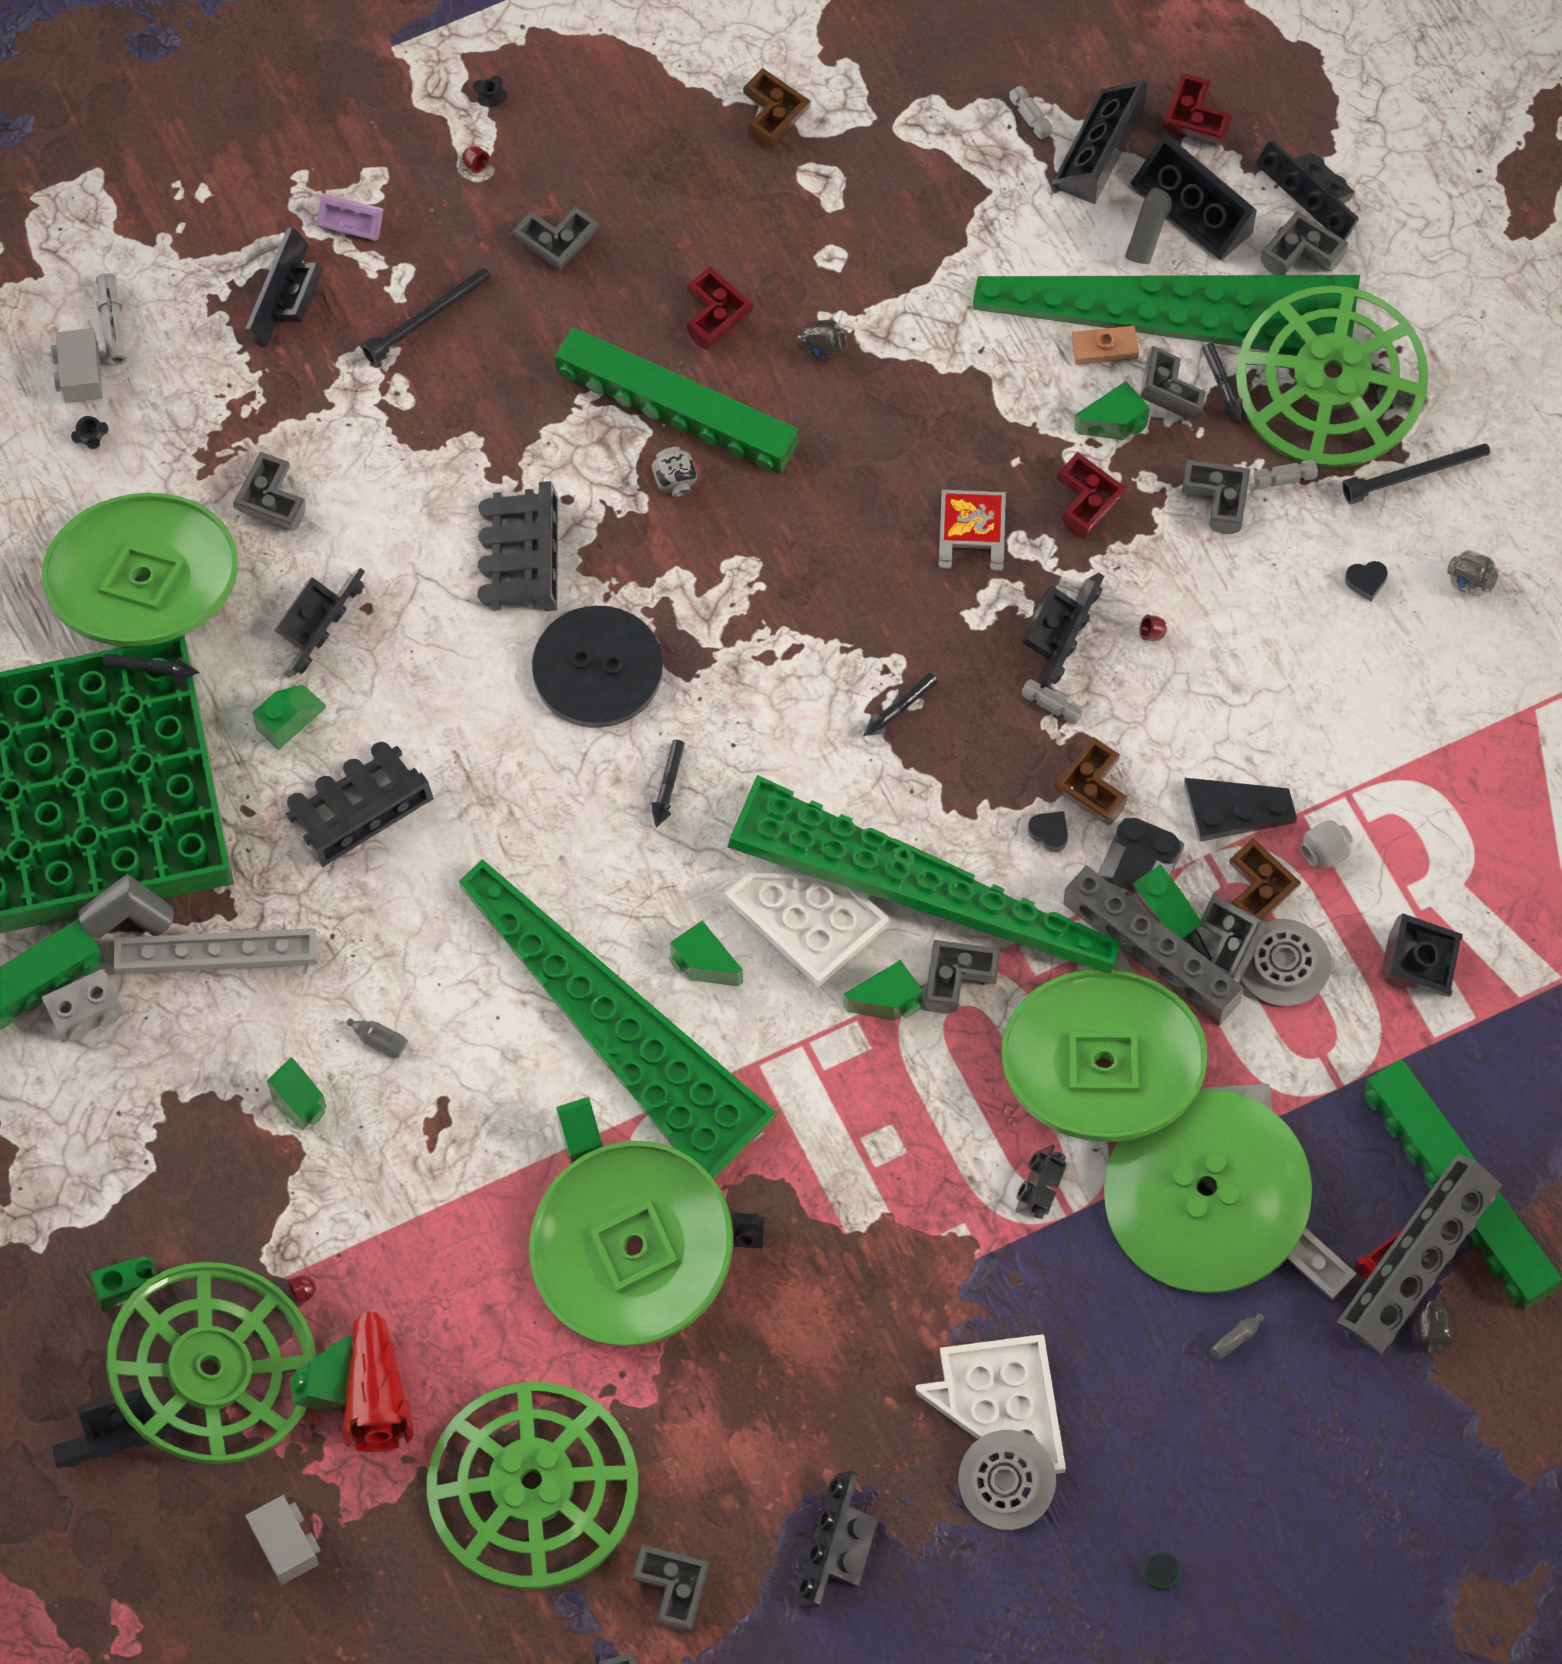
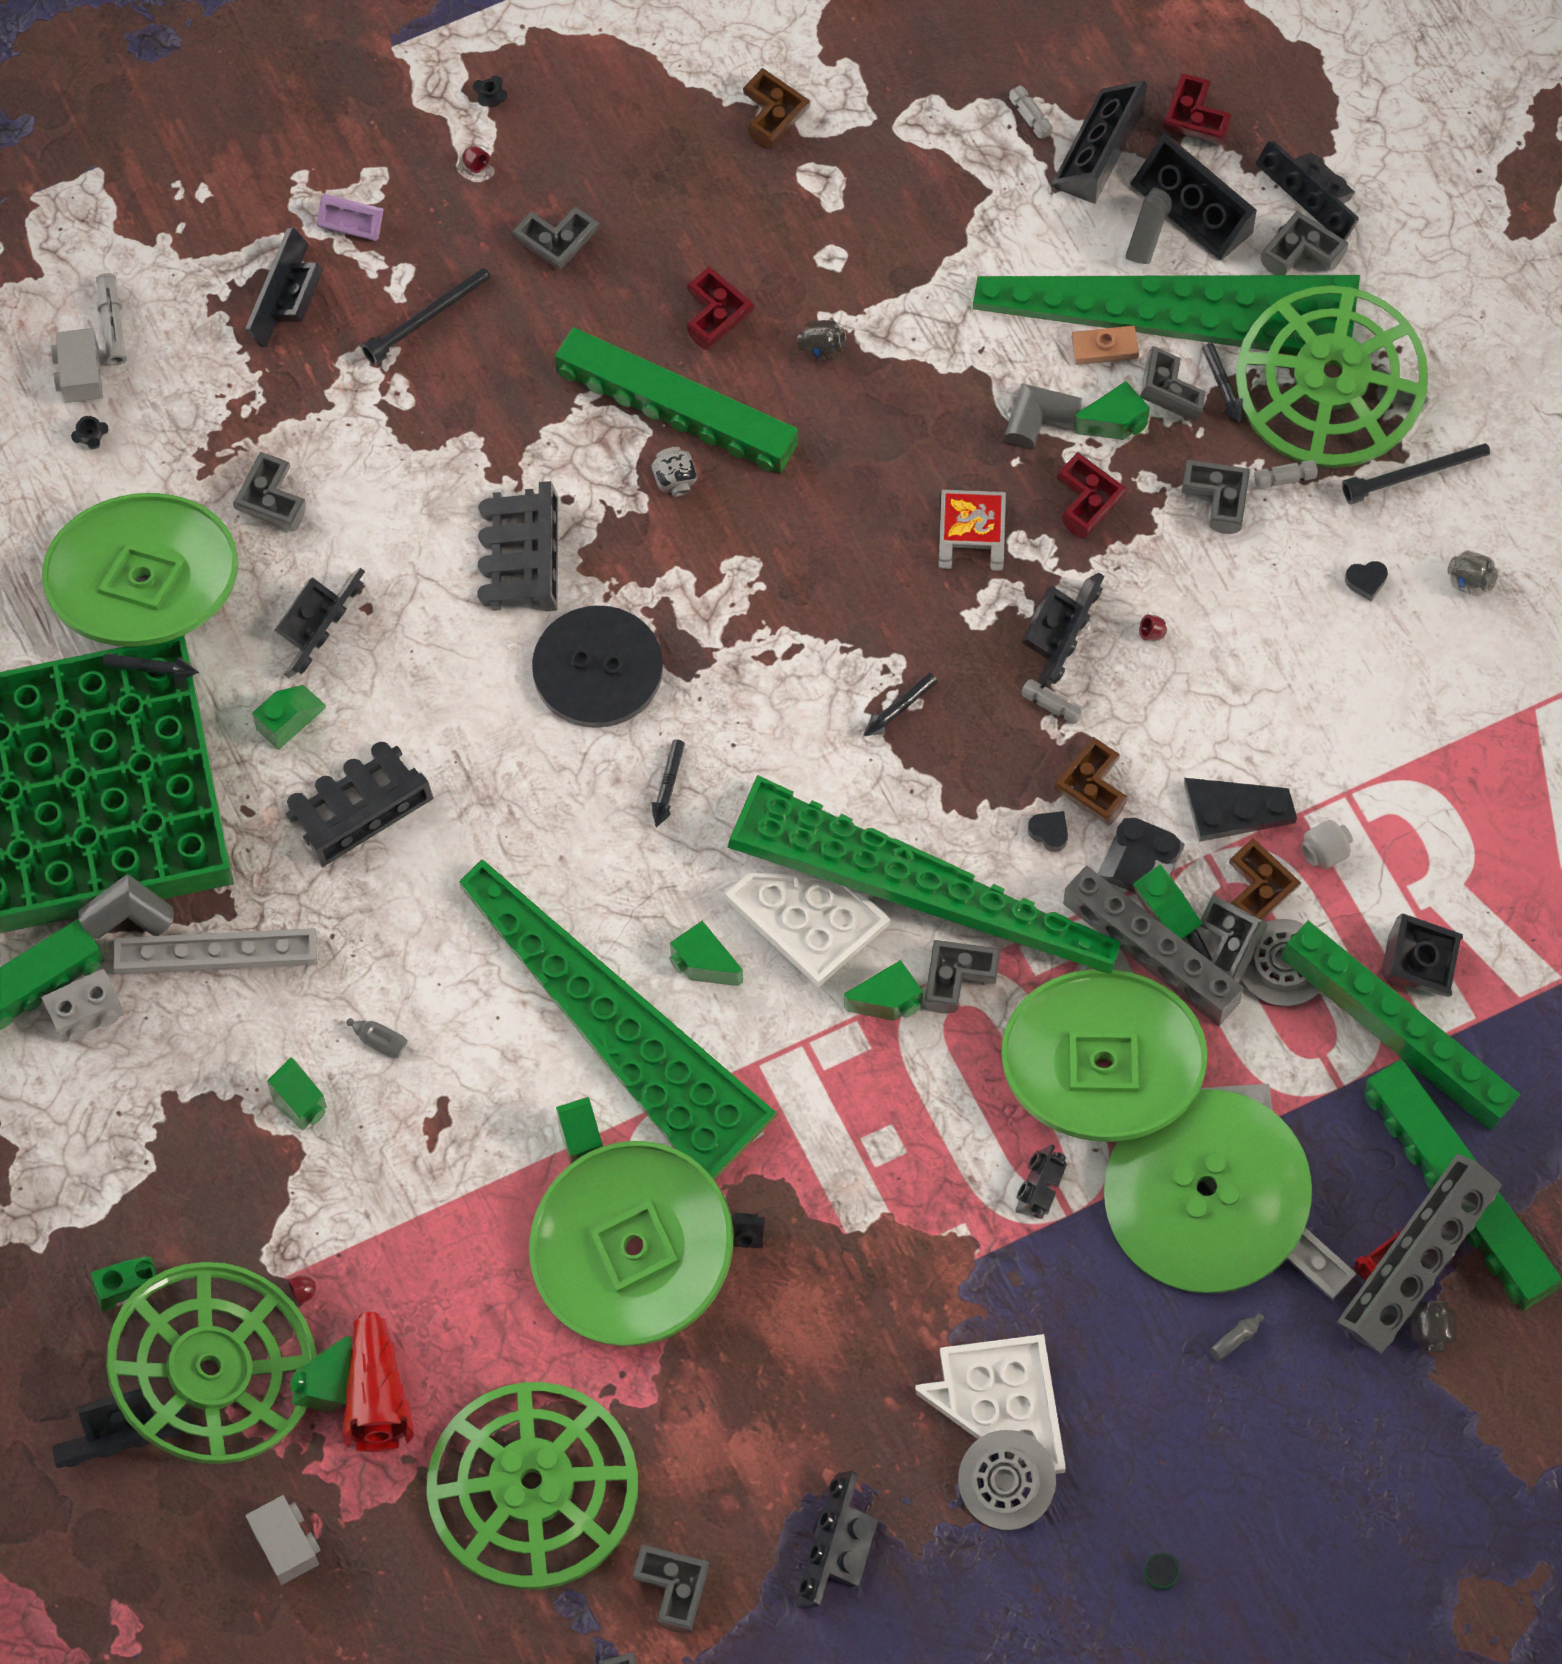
none -> dark grey brick [1003,383,1082,449]
none -> green brick [1280,920,1520,1131]

